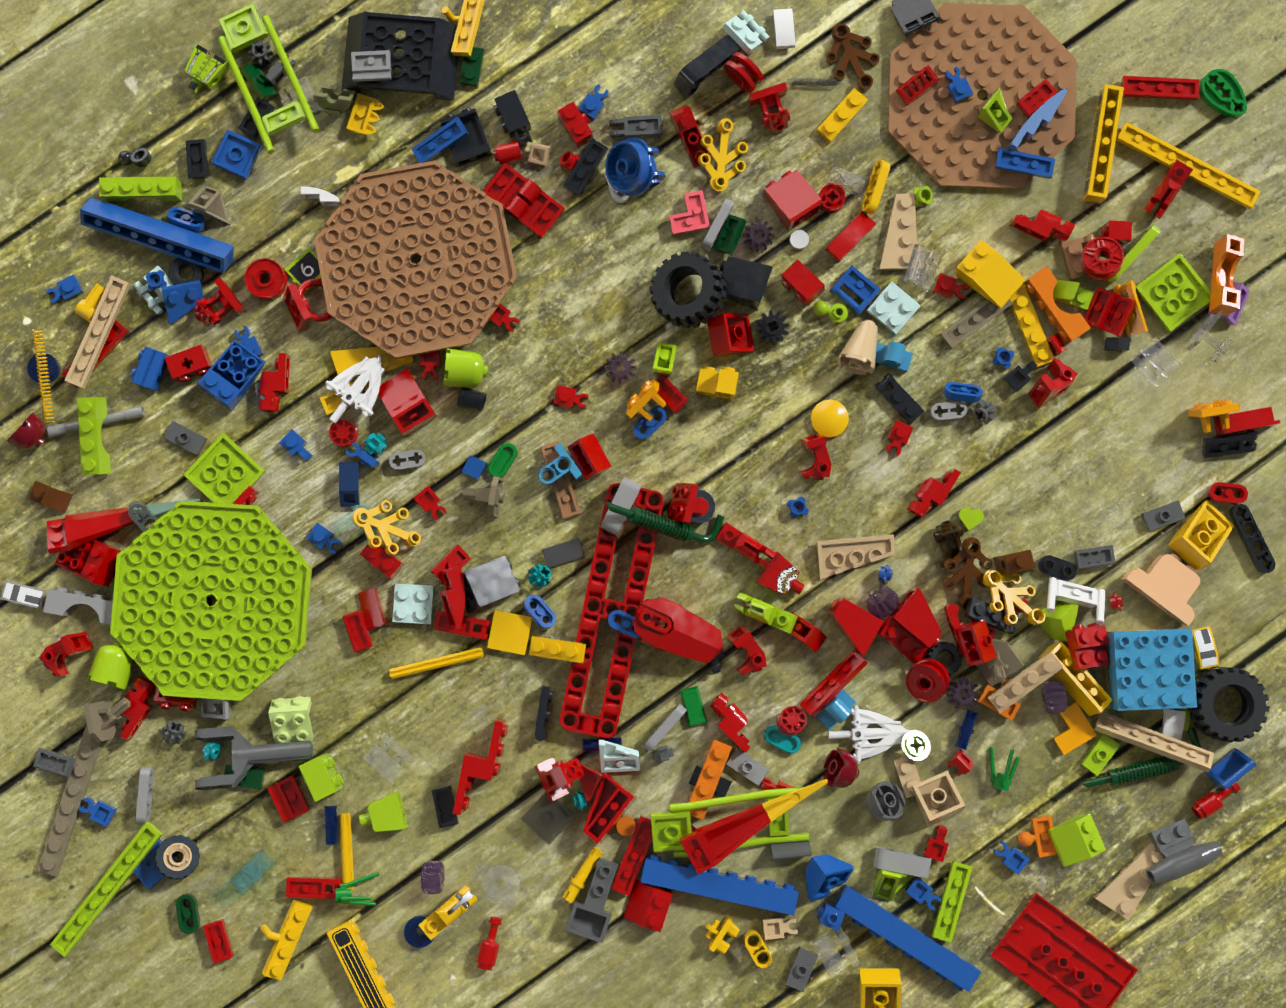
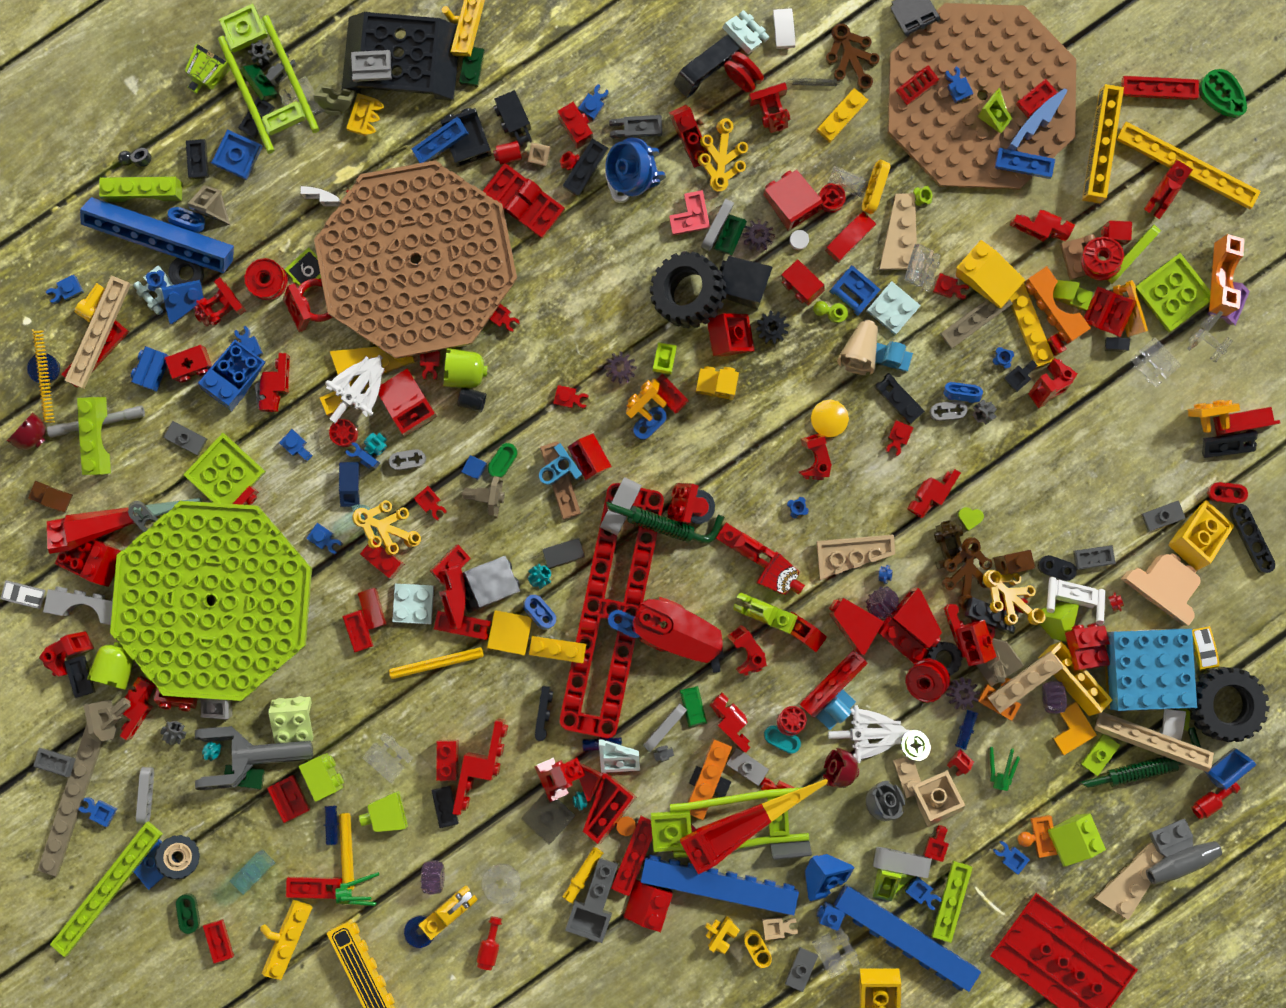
none -> black plate [64,655,96,698]
none -> red brick [436,740,459,781]

